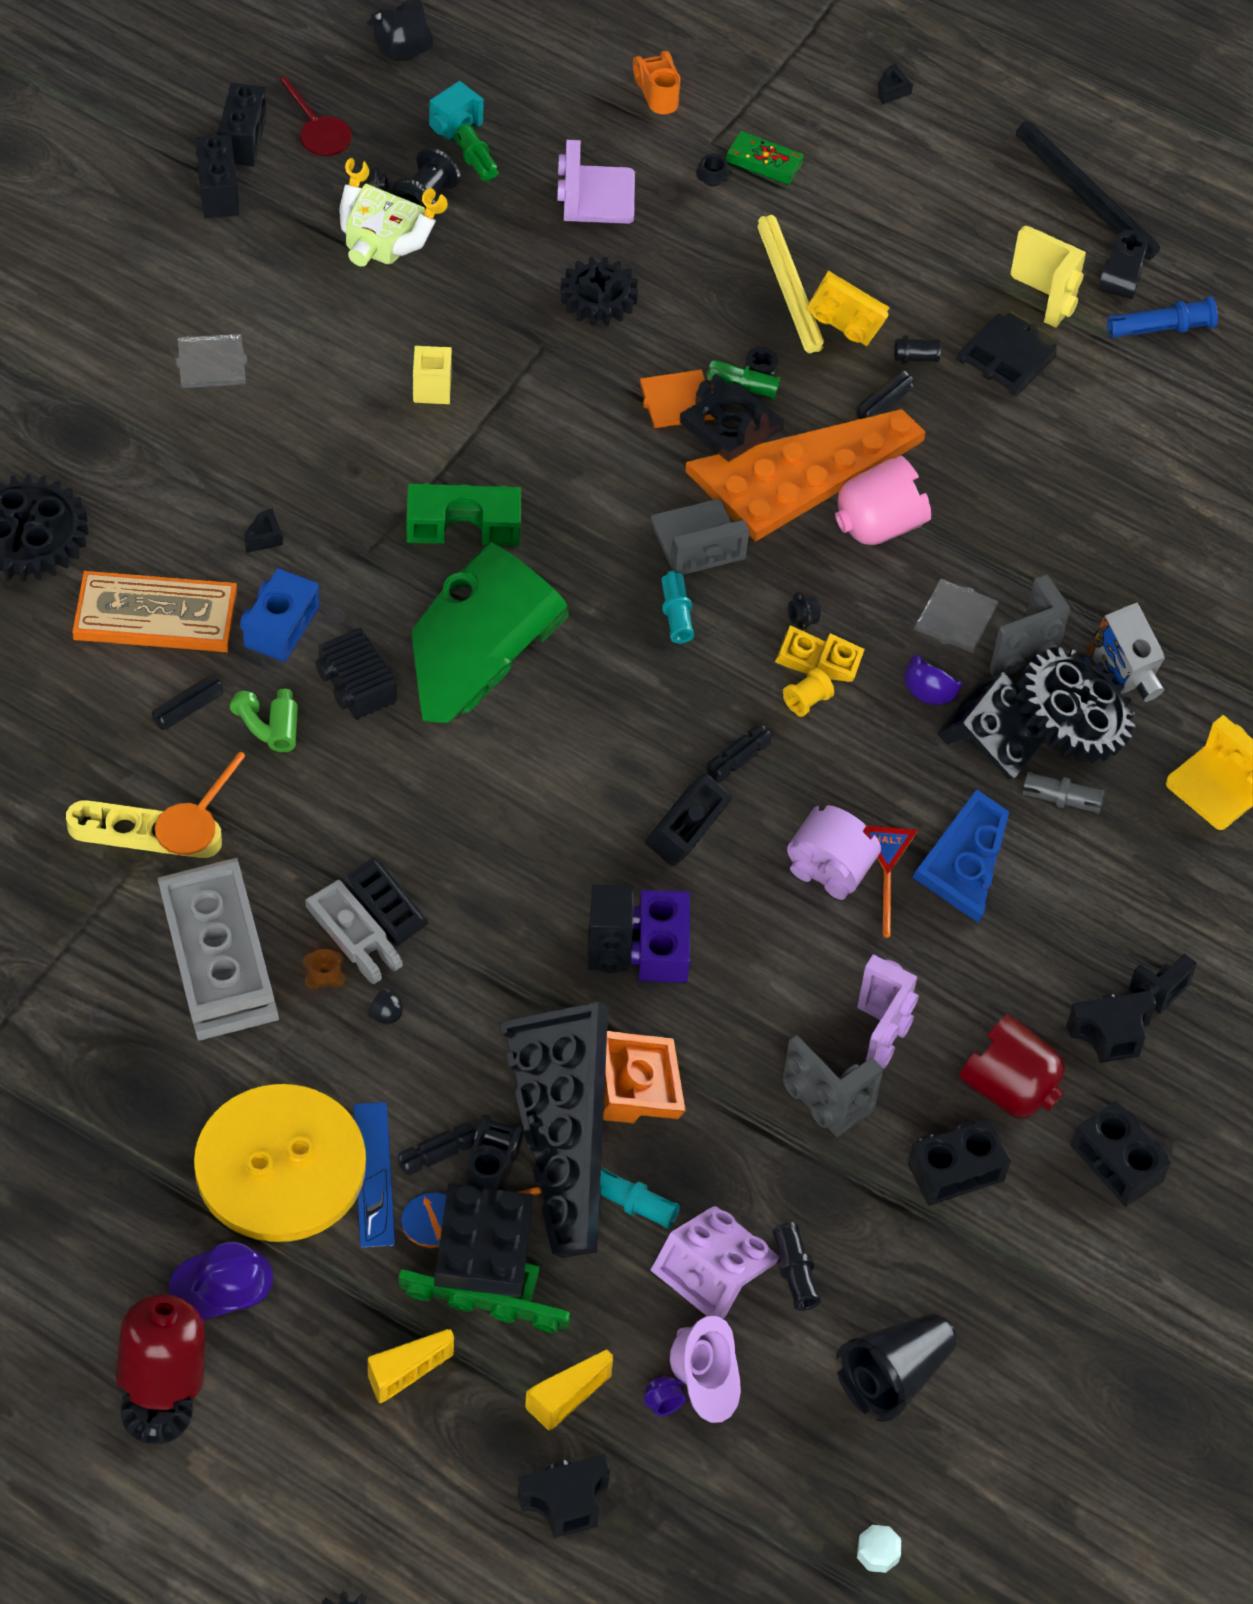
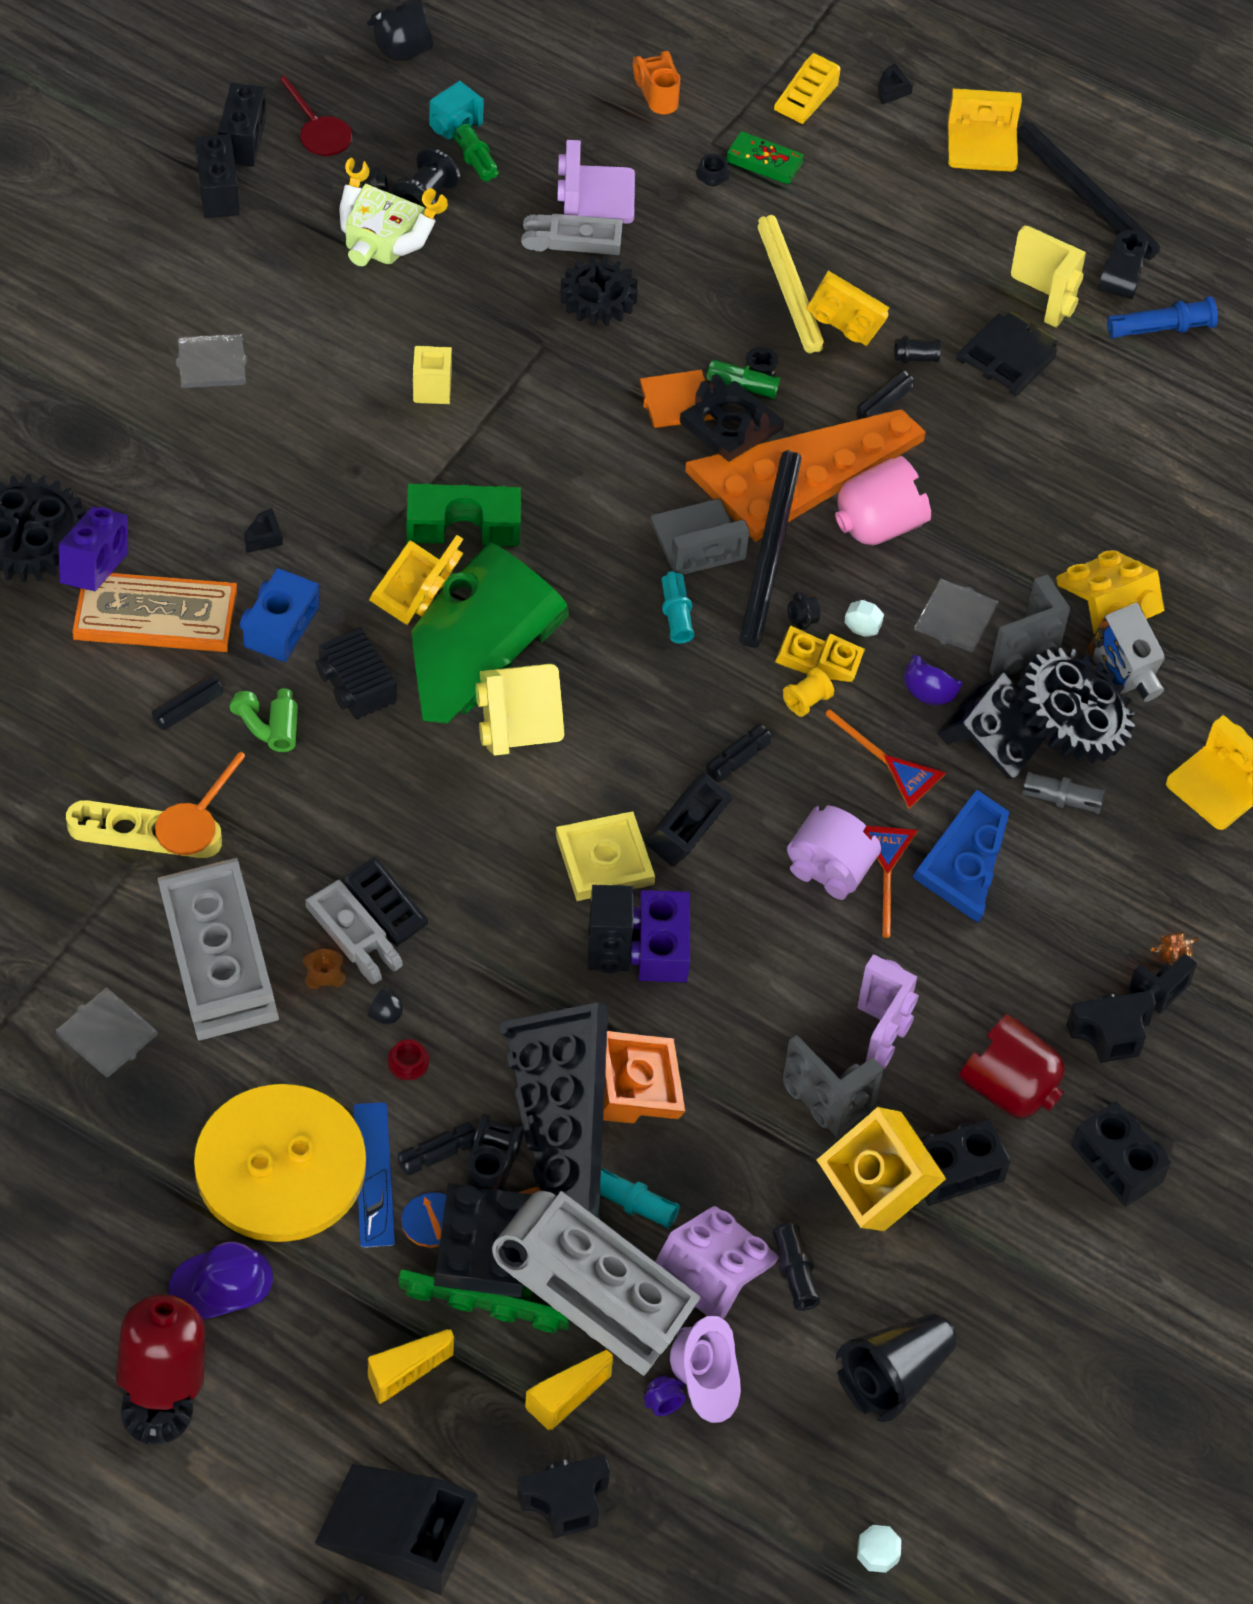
none -> clear piece [56,987,158,1078]
none -> dark purple brick [59,507,128,592]
none -> black slope [315,1464,478,1595]
none -> yellow bracket [369,535,463,625]
none -> dark red plate [388,1039,429,1080]
none -> light yellow bracket [476,664,564,756]
none -> light grey hinge [492,1191,701,1376]
none -> light grey hinge [521,214,622,255]
none -> light yellow plate [556,811,655,901]
none -> black axle [740,450,802,648]
none -> yellow slope [774,53,840,124]
none -> yellow brick [817,1107,946,1231]
none -> piece [826,710,946,810]
none -> light aqua tile [844,600,884,637]
none -> yellow bracket [947,88,1022,172]
none -> yellow bracket [1056,550,1164,635]
none -> clear orange plate [1151,932,1199,962]

